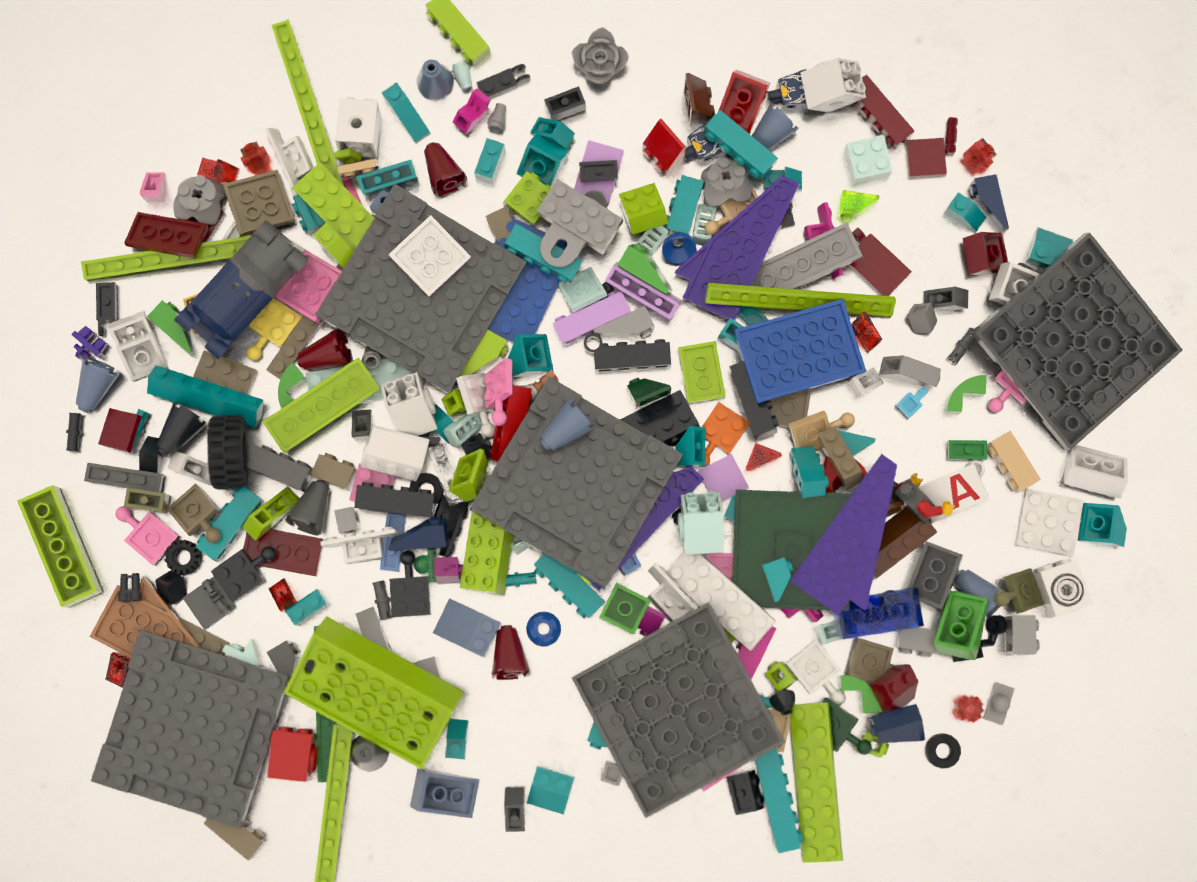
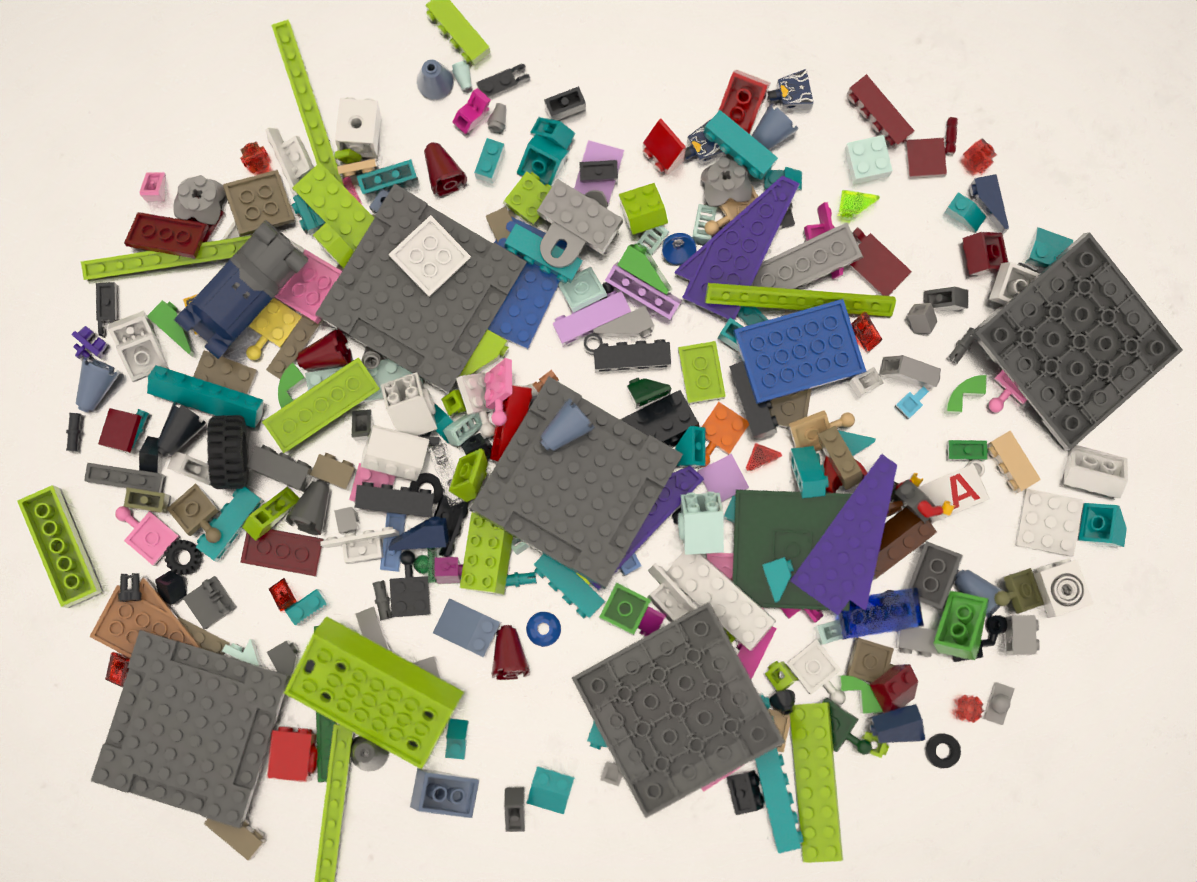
clear red slope [197,157,240,184] -> none
black plate [211,546,276,603] -> none
teal slope [381,82,431,144] -> none
teal slope [508,334,554,377] -> none
light grey brick [571,27,629,83] -> none
teal brick [664,175,704,235] -> none
reddish brown slope [683,73,715,126] -> none
white brick [801,57,866,112] -> none

